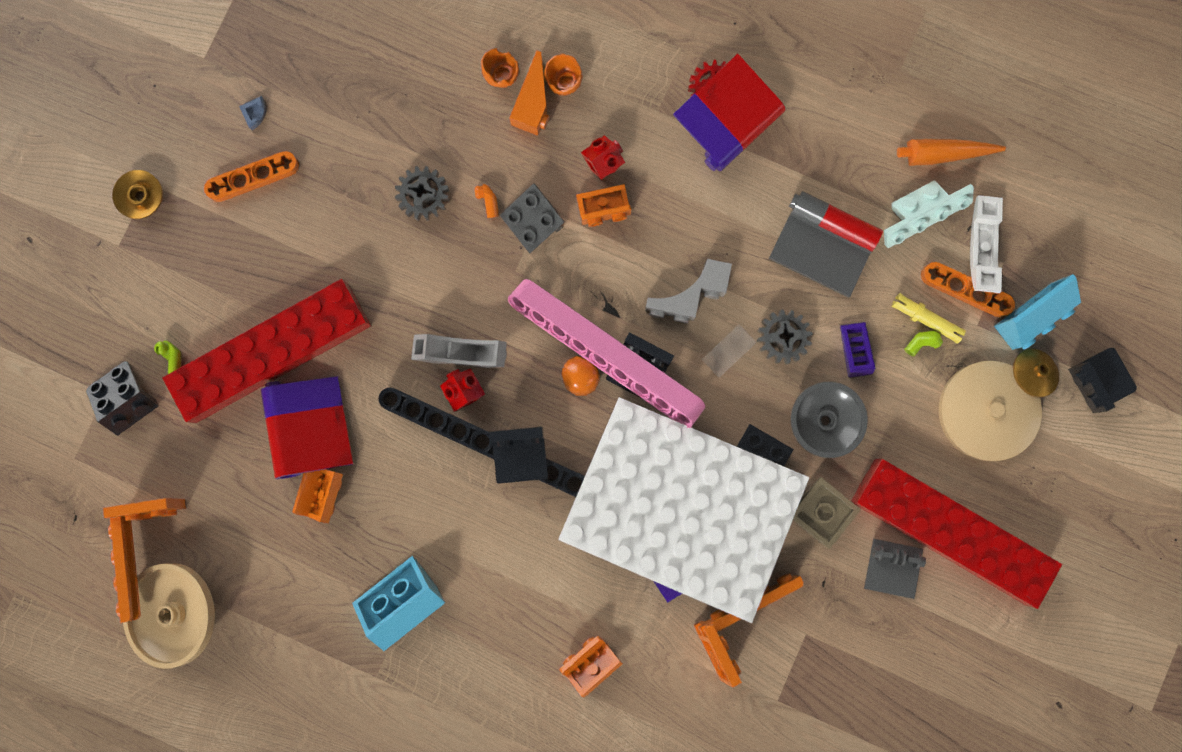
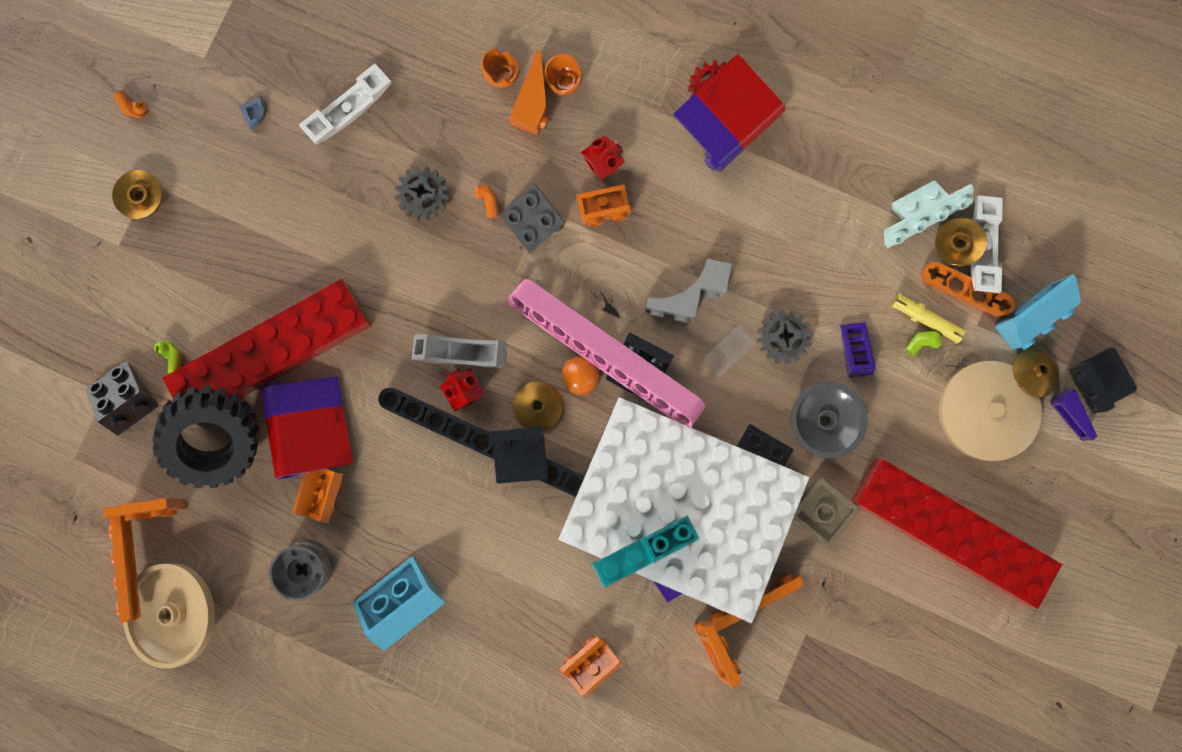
orange beam [204,151,299,202] -> none
dark grey door [769,191,883,298] -> none
dark grey hinge [864,538,926,599] -> none
orange piece [897,139,1006,166] -> none
none -> orange arm [113,90,148,118]
none -> black tyre [152,386,259,489]
none -> flat silver wheel [269,539,334,601]
none -> white slope [299,64,391,144]
none -> pearl gold dish [513,382,563,431]
none -> teal slope [591,515,699,588]
none -> pearl gold dish [935,218,987,267]
none -> dark purple slope [1050,388,1098,441]

